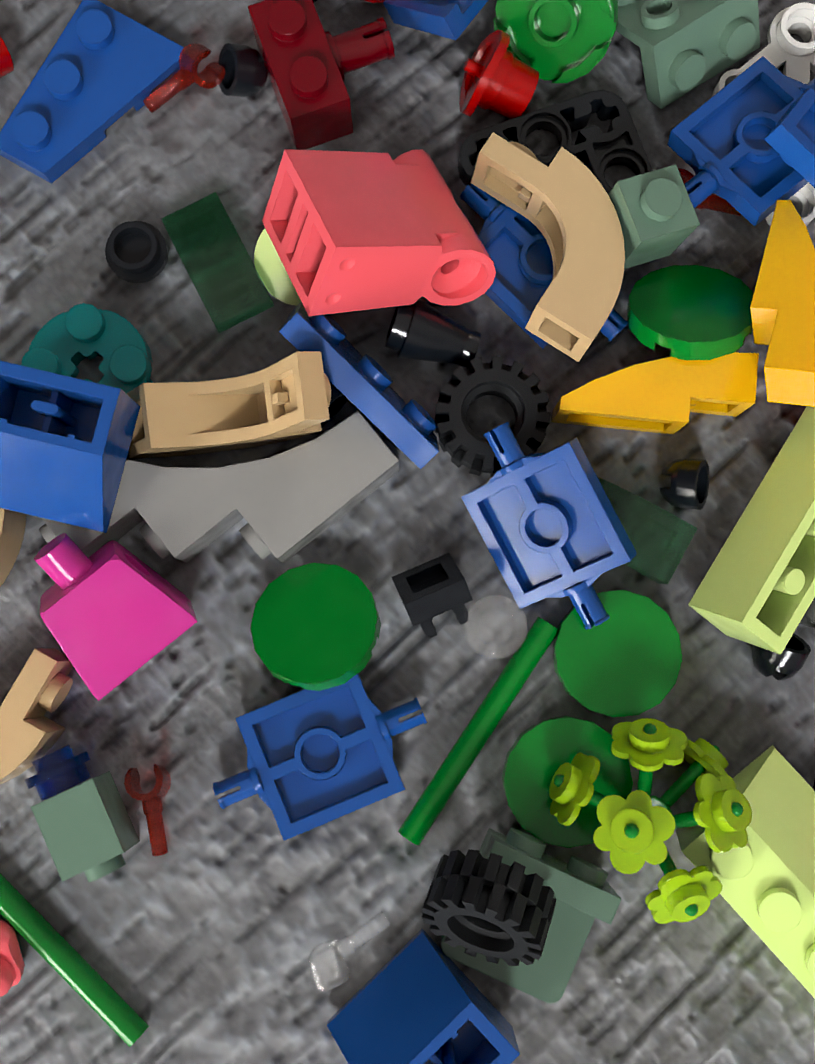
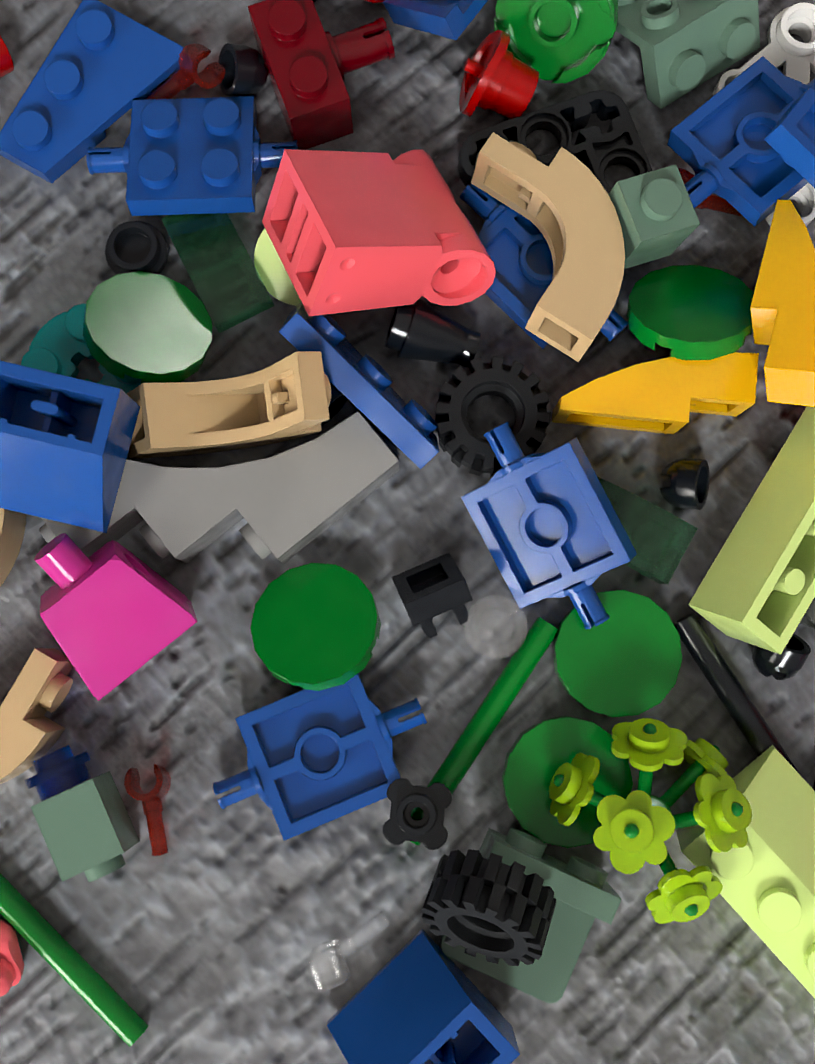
none -> tile [83,271,212,385]
none -> blue plate [86,96,298,216]
none -> black plate [383,778,452,850]
none -> black bar [674,612,800,774]

